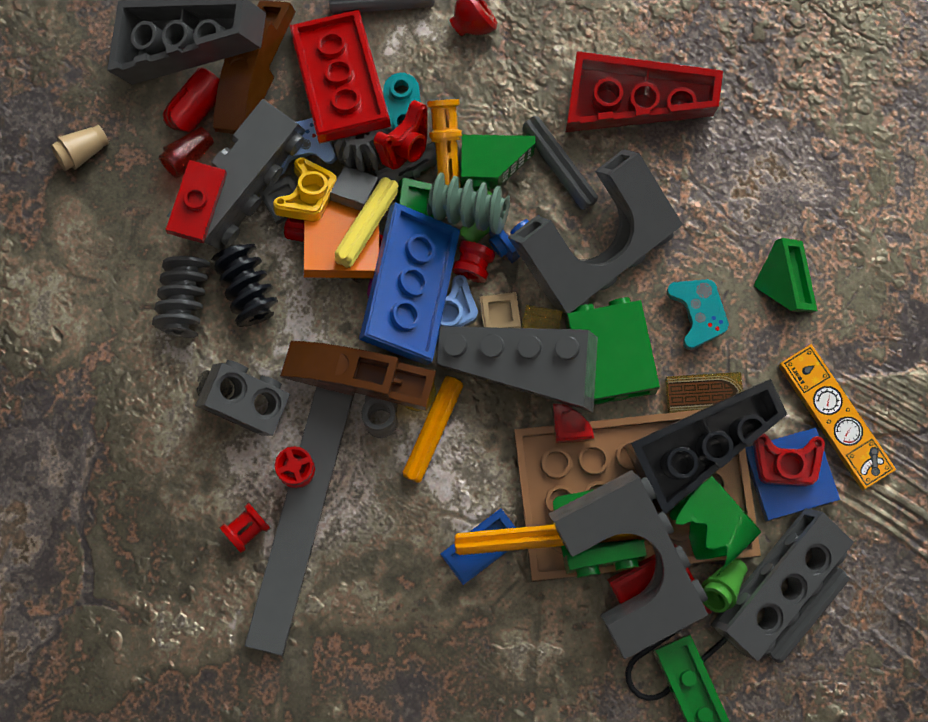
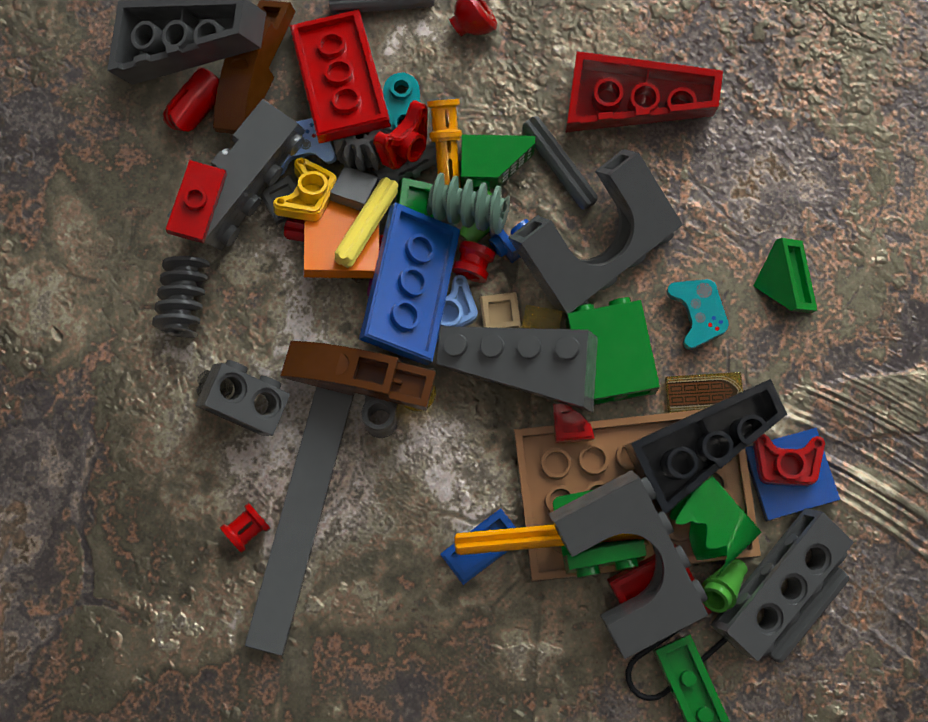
tan cone [51,125,109,171] -> none
clear red cone [159,127,214,178] -> none
black piece [211,244,278,327] -> none
red wheel [275,446,316,489] -> none
light orange axle [403,376,463,483] -> none
light orange tile [778,344,896,491] -> none

